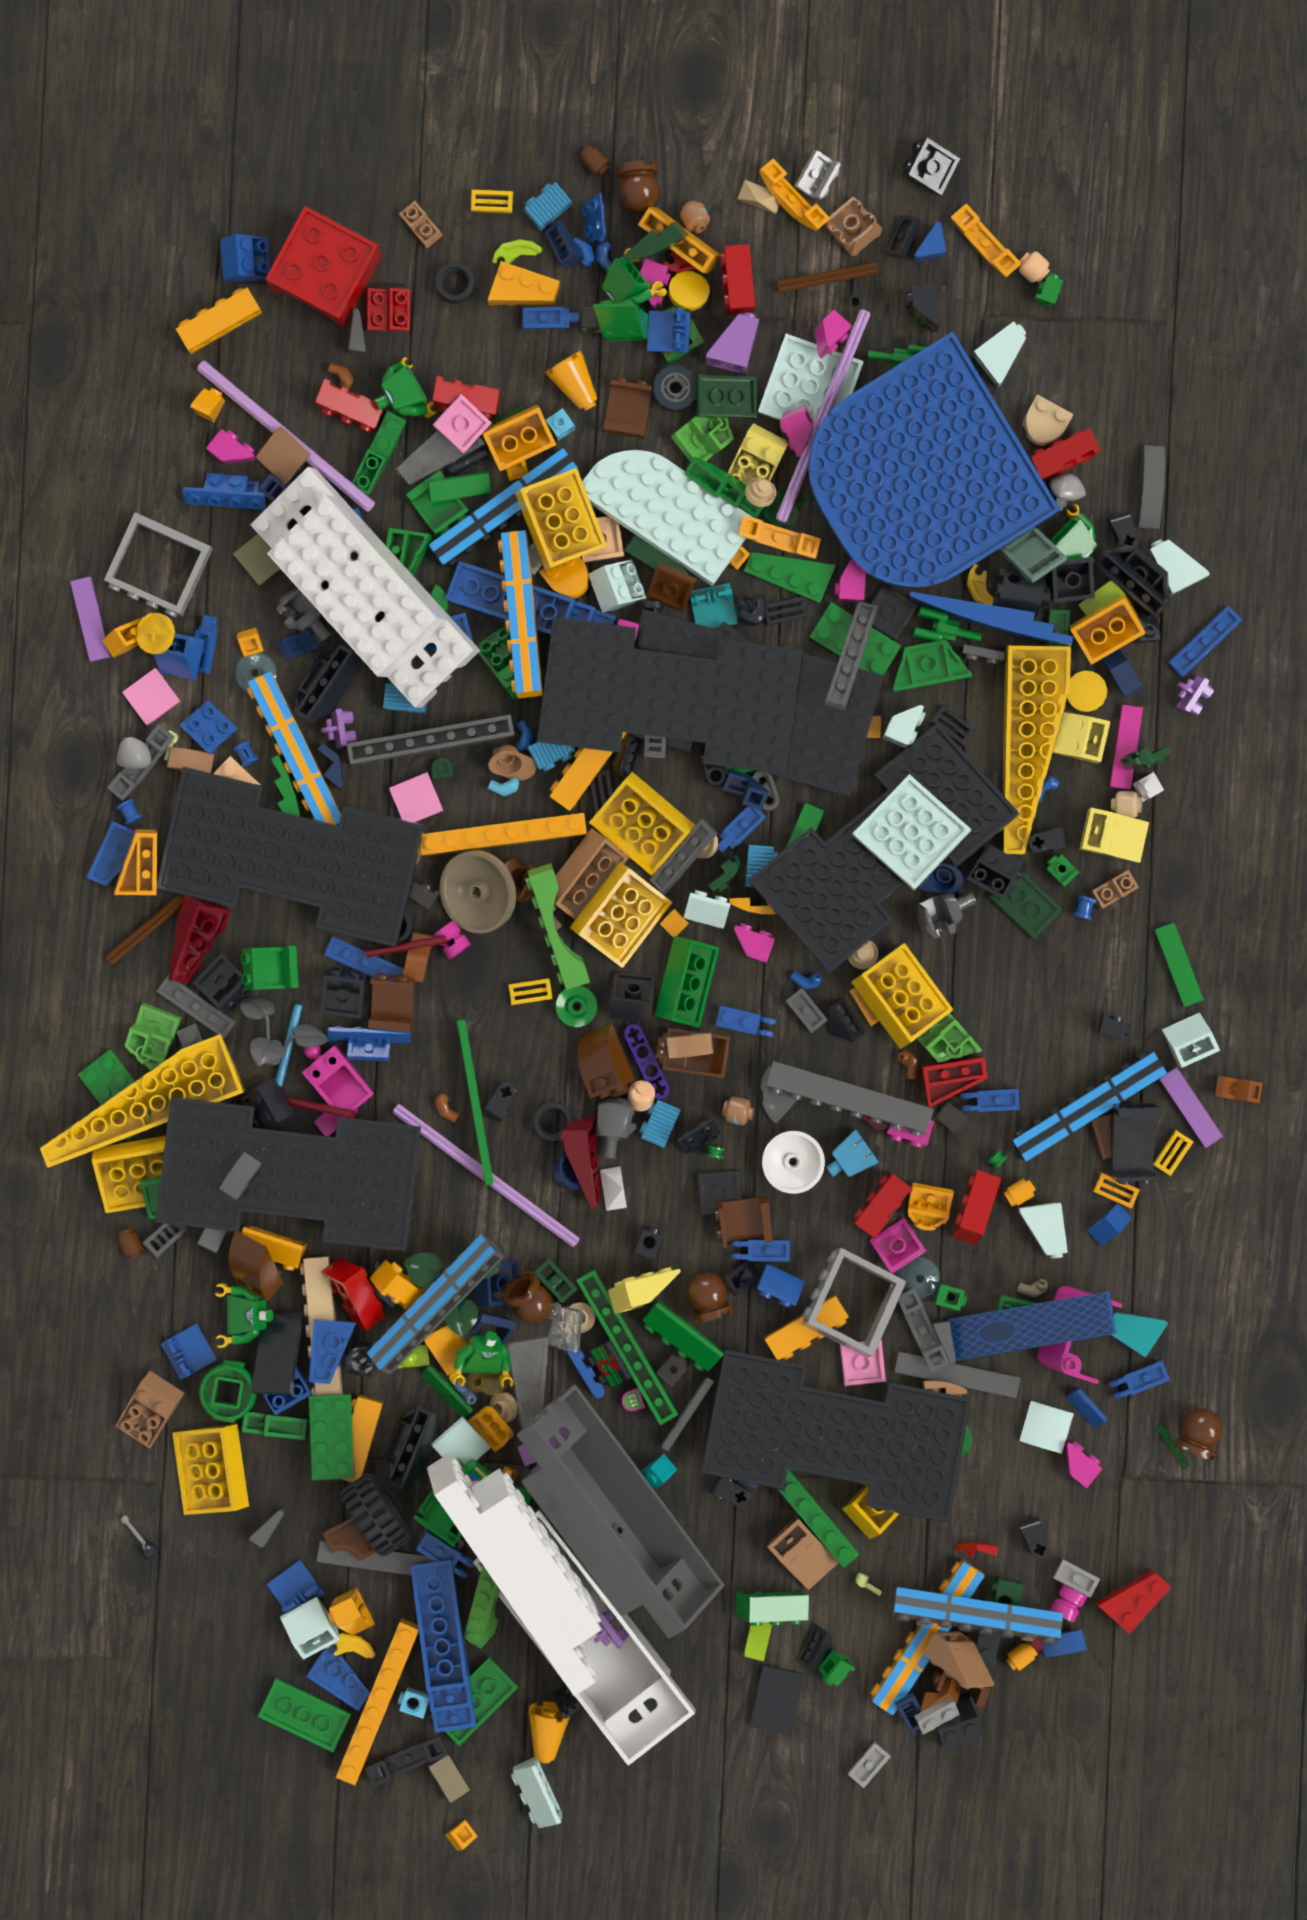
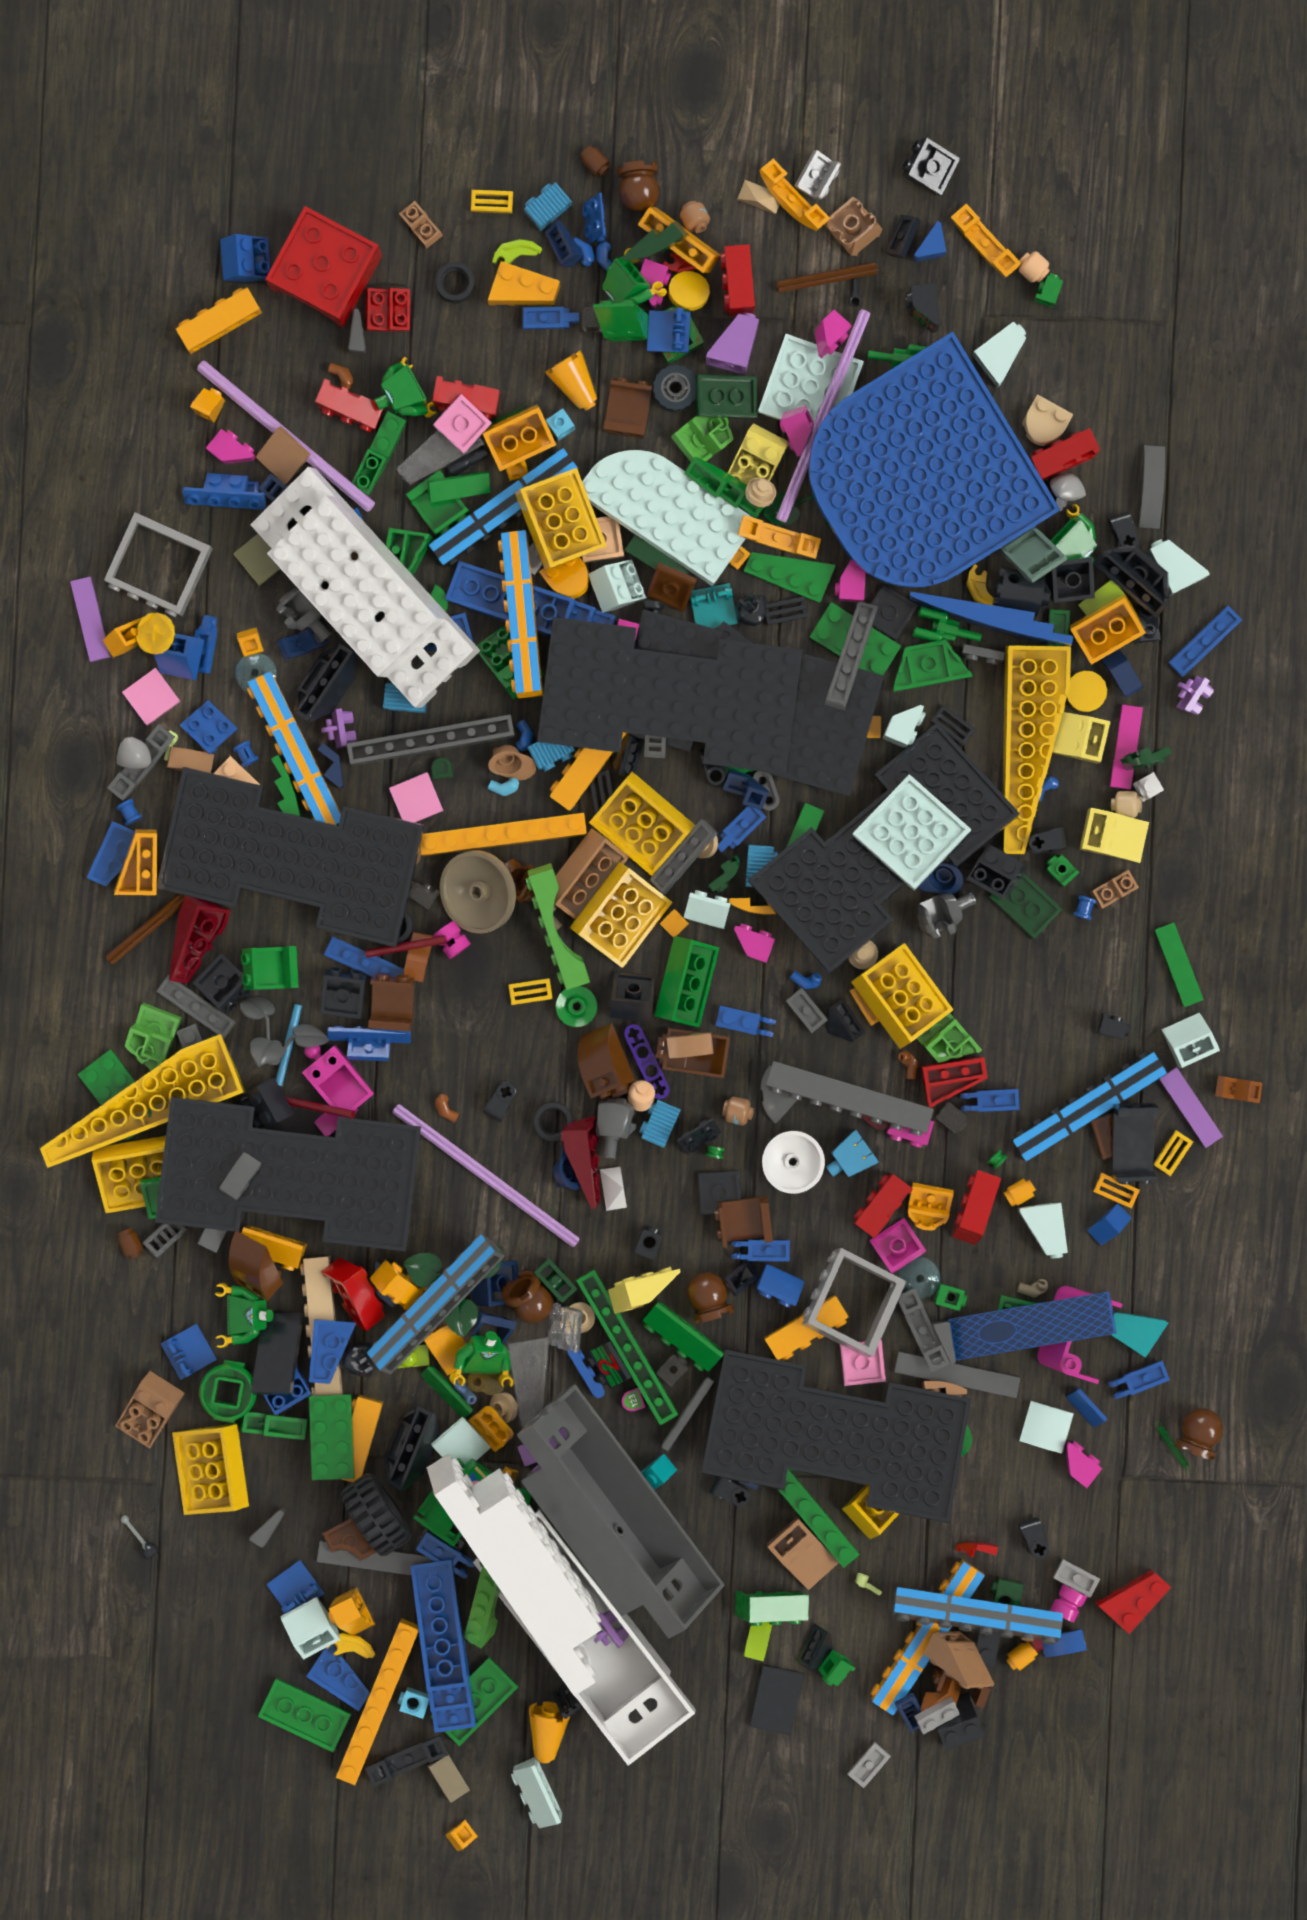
green tile [457,1020,494,1186] -> none

